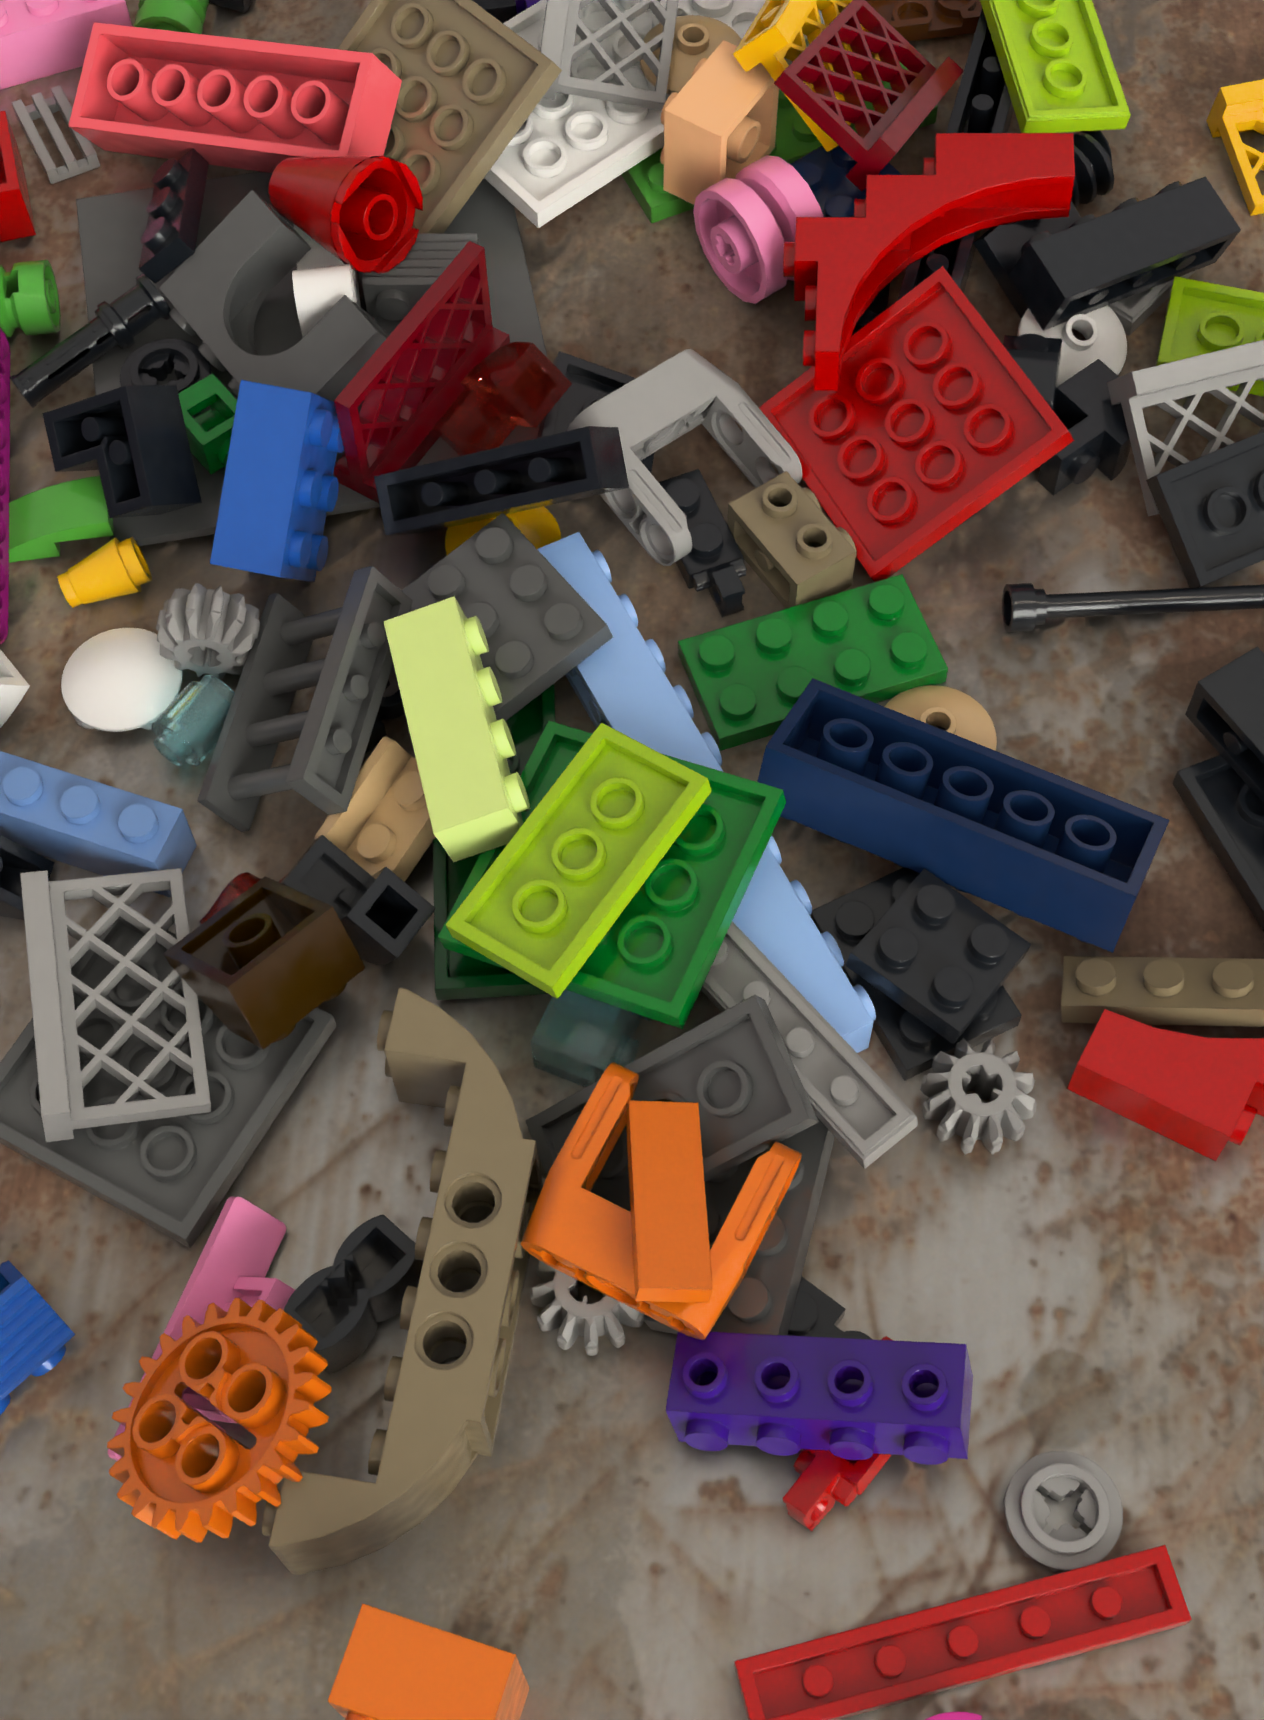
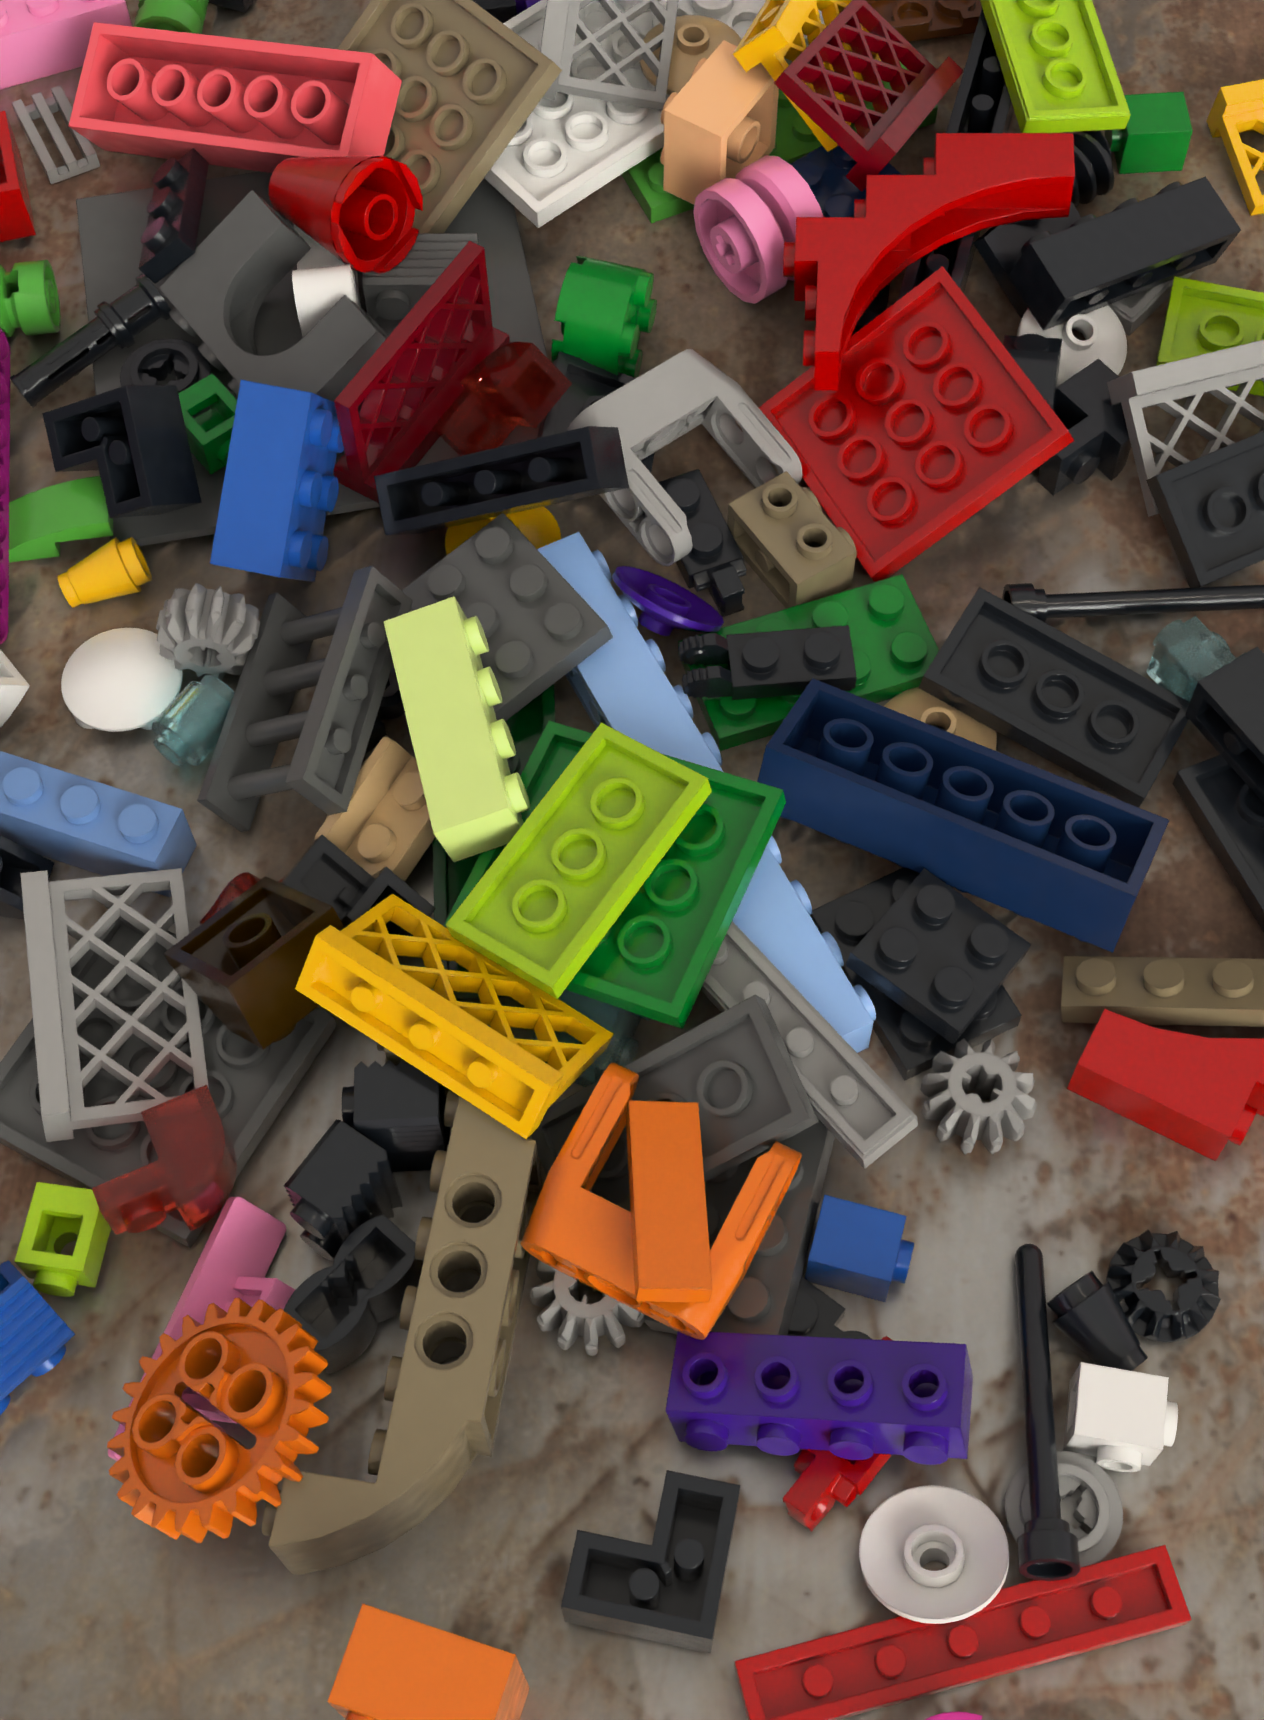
none -> lime brick [14,1182,119,1297]
none -> clear red brick [92,1085,237,1235]
none -> black brick [284,1119,403,1261]
none -> yellow fence [295,894,614,1139]
none -> black brick [342,1060,451,1172]
none -> green brick [551,255,657,378]
none -> black brick [561,1470,741,1653]
none -> dark purple dish [612,566,724,636]
none -> black hinge [678,625,857,700]
none -> blue brick [805,1195,914,1302]
none -> white dish [859,1485,1009,1624]
none -> black plate [919,587,1190,808]
none -> black piece [1015,1244,1080,1581]
none -> black cone [1046,1270,1148,1371]
none -> white brick [1063,1362,1178,1472]
none -> green brick [1105,92,1193,174]
none -> black gear [1106,1230,1221,1342]
none -> clear light blue brick [1146,616,1246,702]

